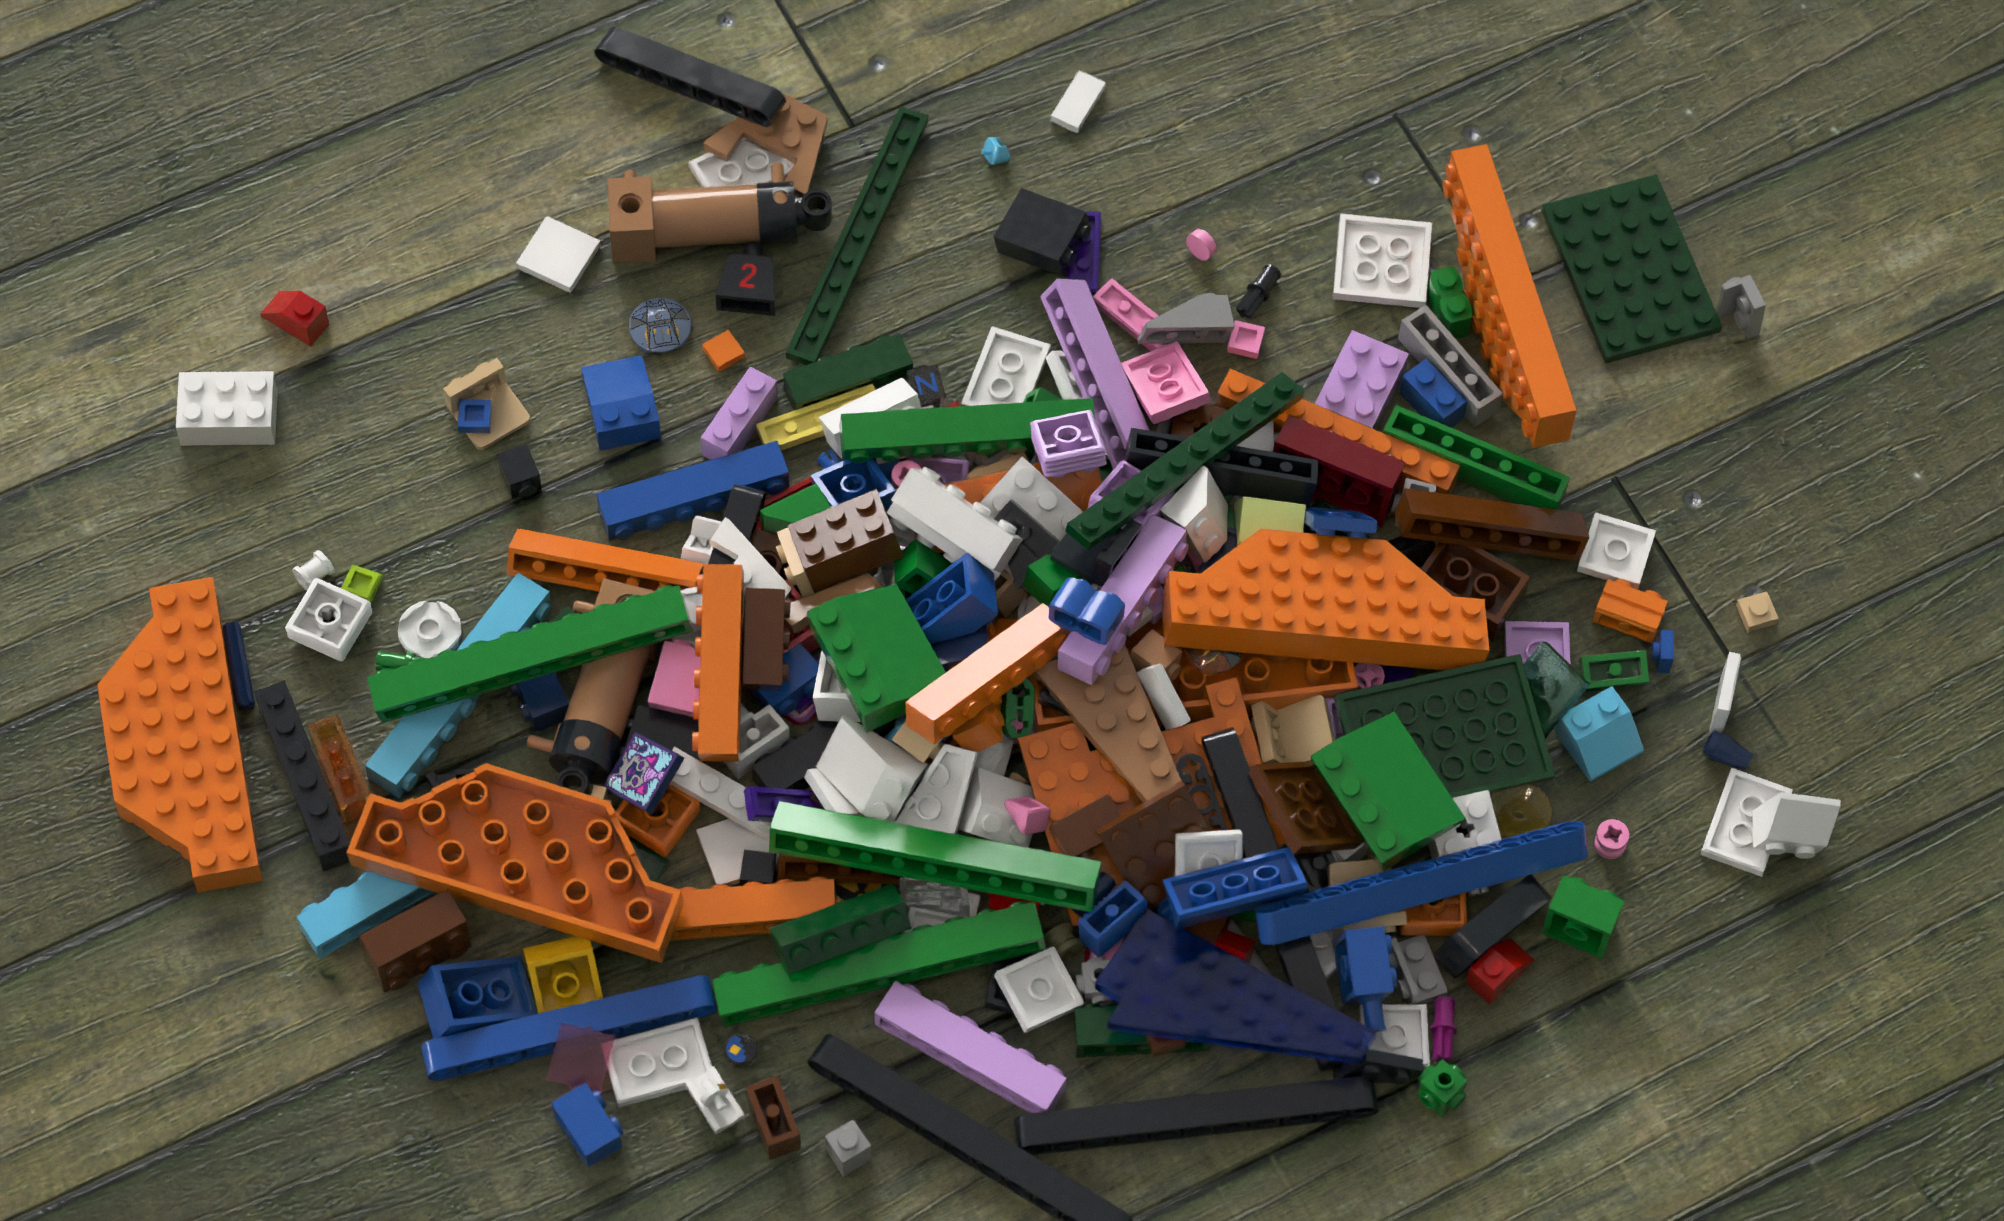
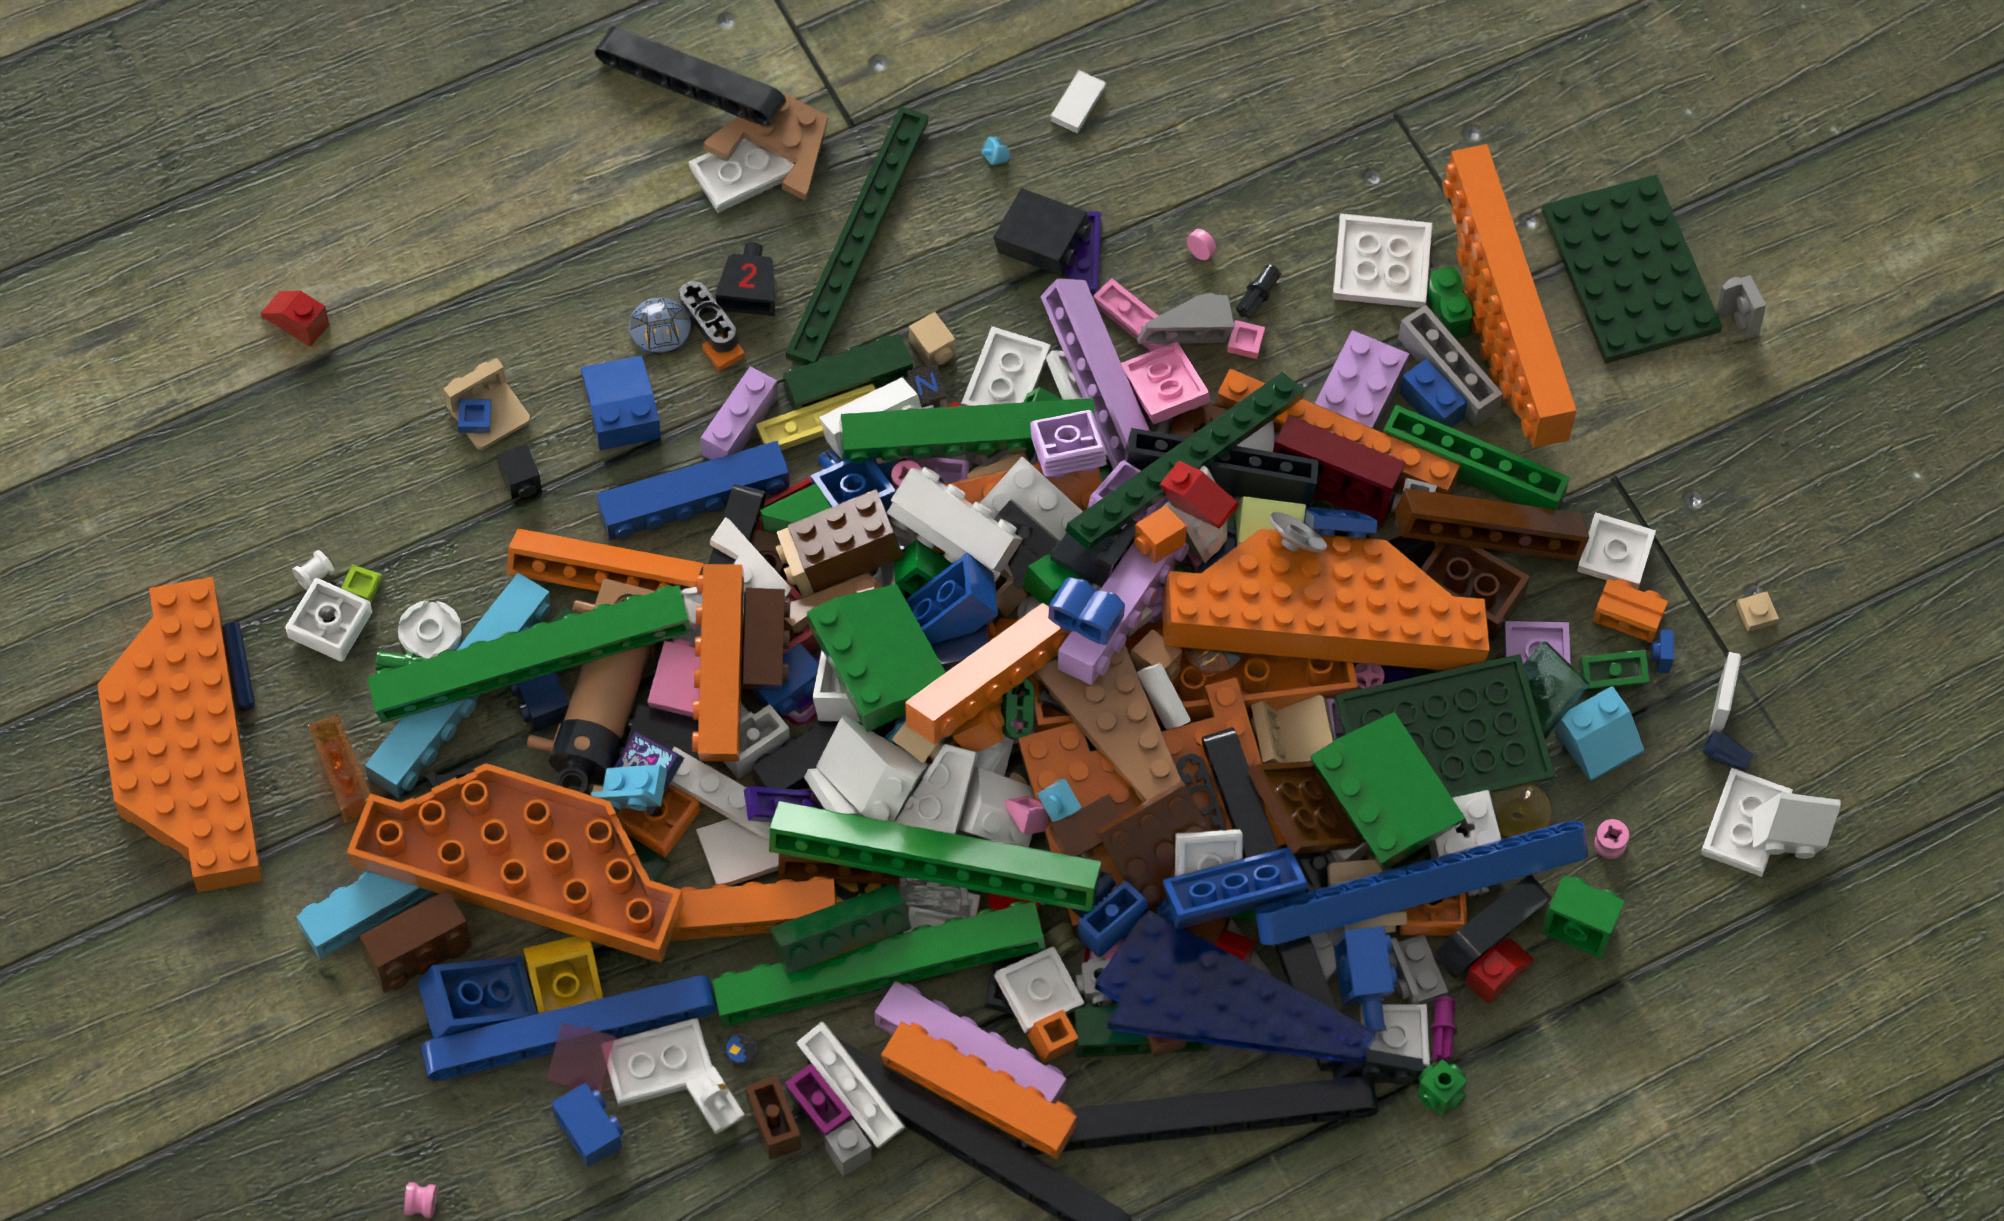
white brick [176,371,278,446] -> none
black brick [254,680,350,872] -> none
white tile [516,216,601,293] -> none
medium nougat piece [608,163,832,263] -> none
white bracket [681,516,721,564] -> none
black tile [739,850,777,884] -> none
none -> bright pink wheel [404,1182,437,1219]
none -> medium azure bracket [591,765,667,813]
none -> black beam [679,281,738,353]
none -> magenta brick [785,1063,853,1140]
none -> white plate [796,1022,905,1148]
none -> orange brick [881,1021,1077,1159]
none -> tan brick [909,312,955,369]
none -> orange brick [1027,1010,1078,1064]
none -> medium azure bracket [1037,779,1082,822]
none -> orange brick [1134,505,1186,564]
none -> red slope [1160,461,1239,529]
none -> light grey dish [1269,512,1327,552]

